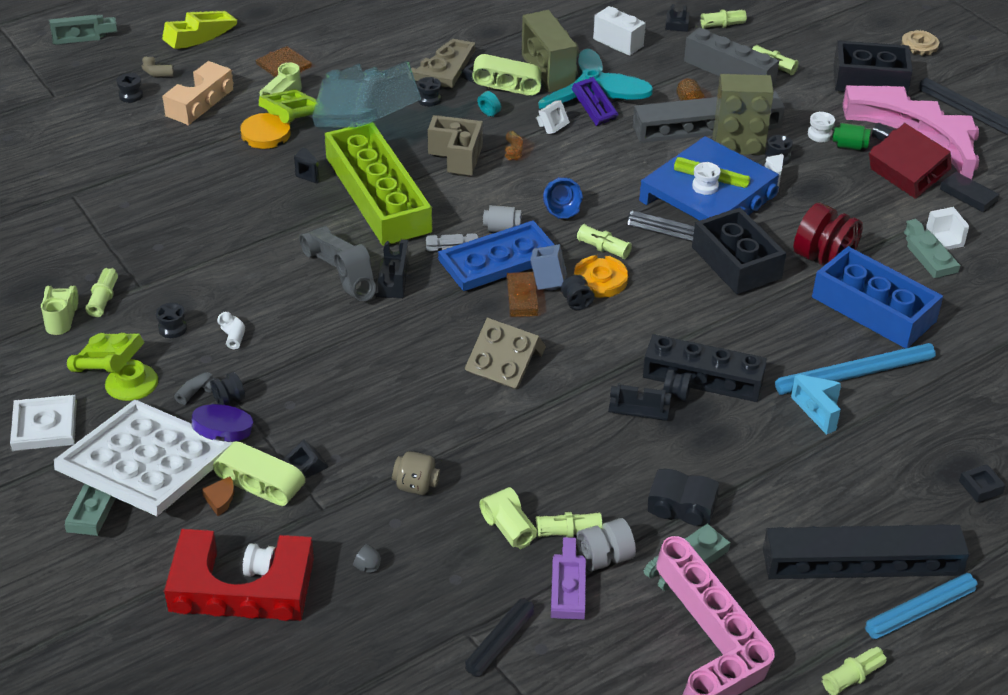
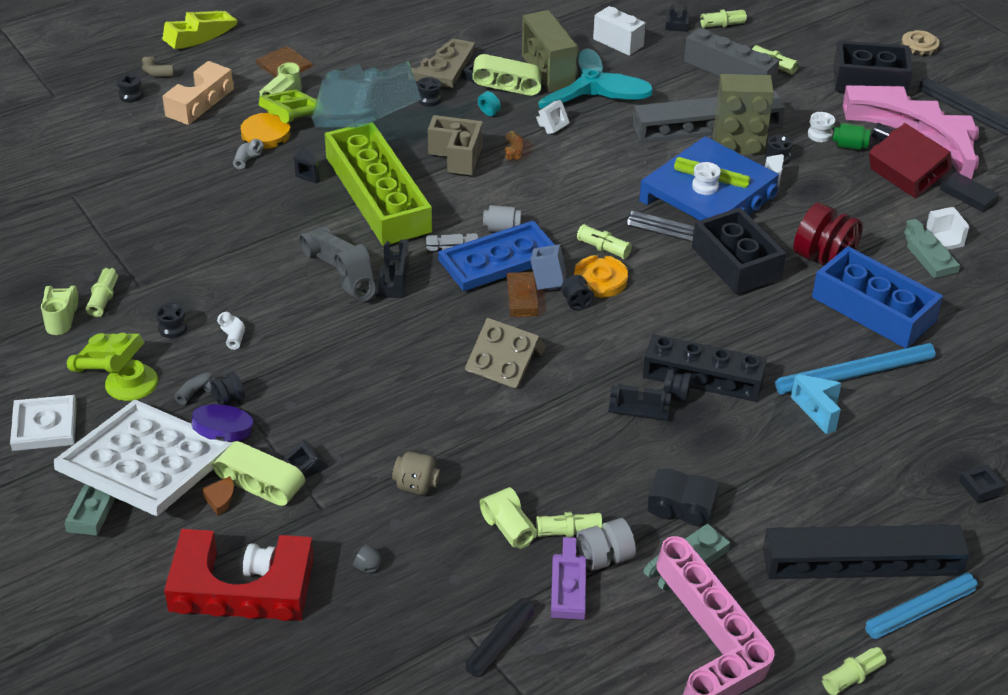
sand green hinge [49,15,117,44] -> none
blue hair [543,177,583,219] -> none
dark purple tile [571,77,618,126] -> none
clear orange brick [676,78,705,101] -> none
none -> light grey arm [233,139,264,169]

